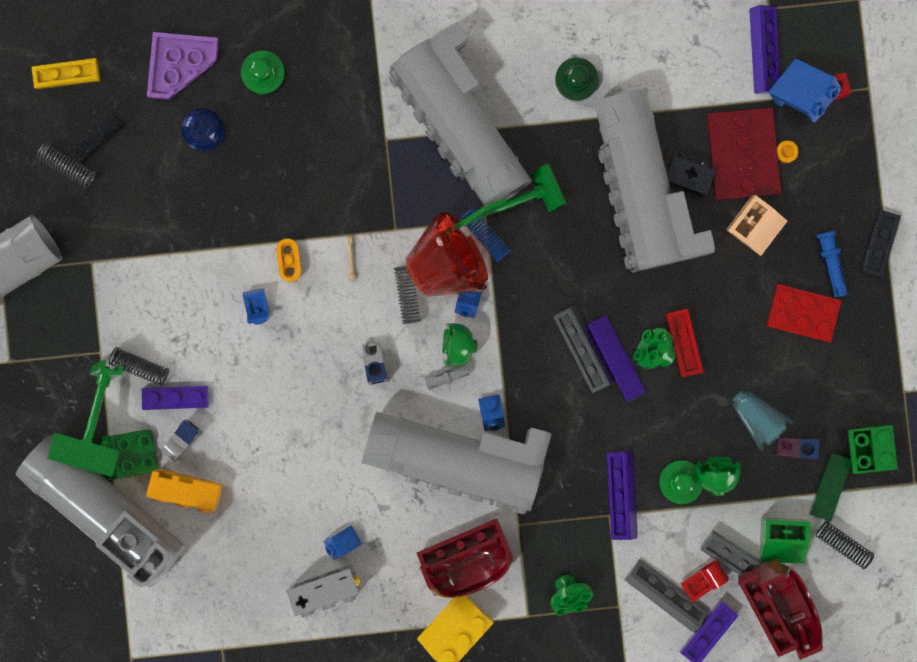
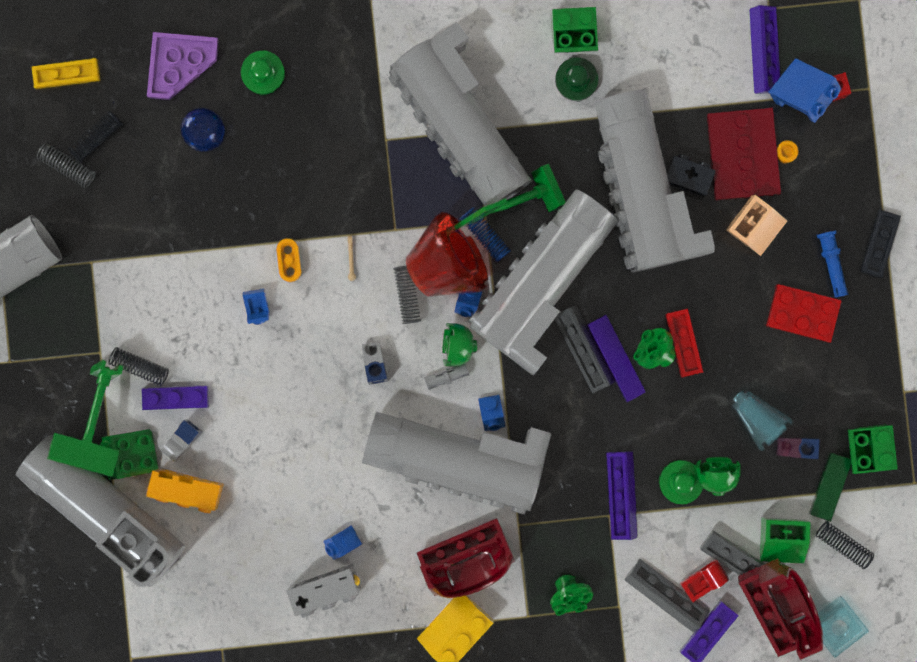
none -> light grey piece [469,190,618,375]
none -> green slope [551,7,598,53]
none -> clear light blue piece [818,596,869,658]

